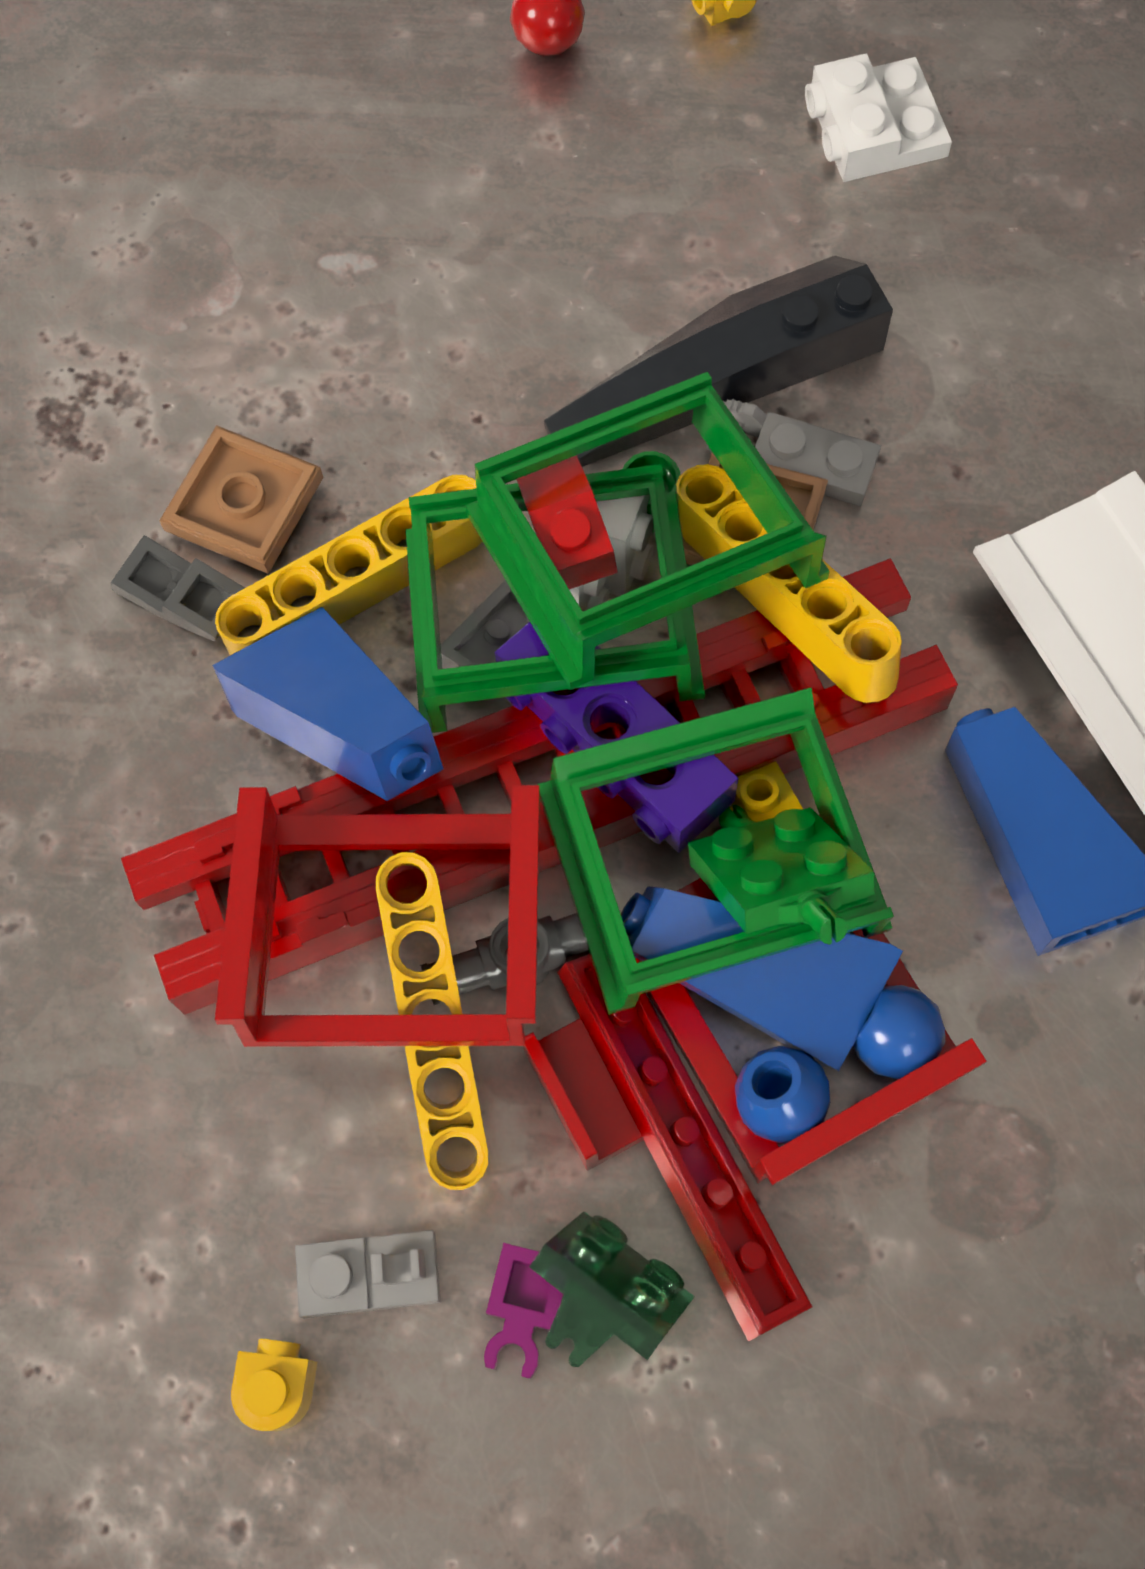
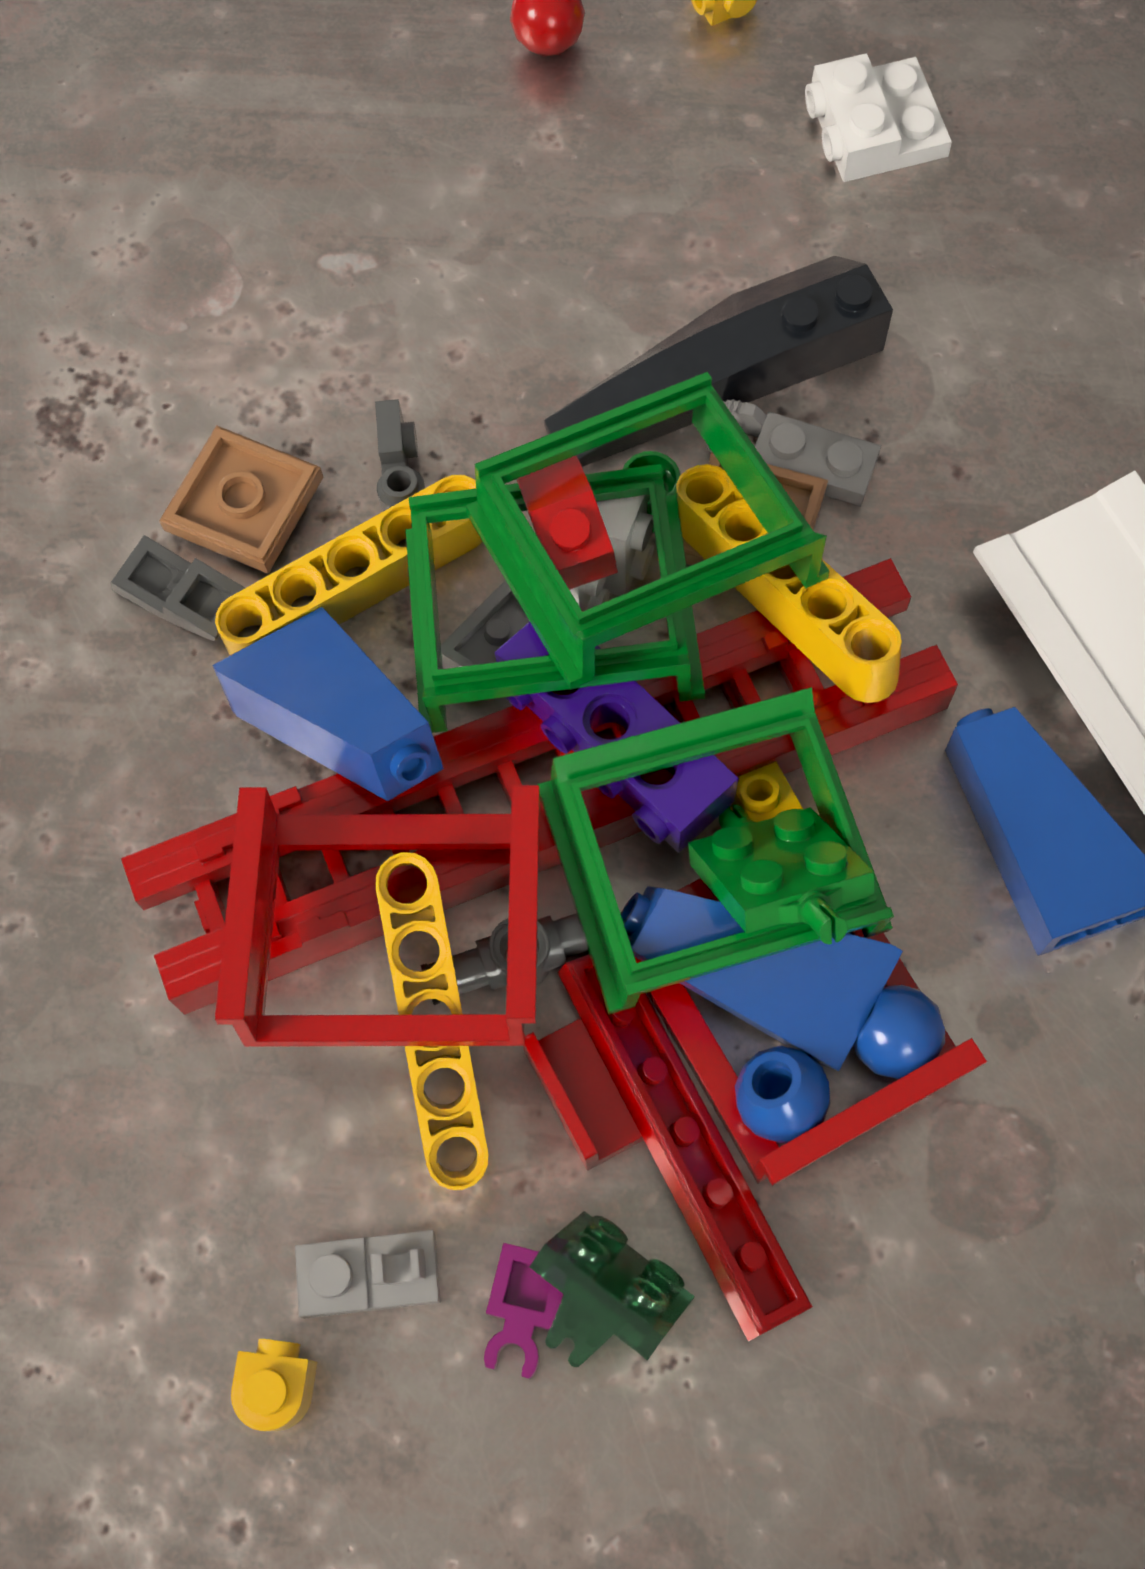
none -> dark grey plate [375,399,425,511]

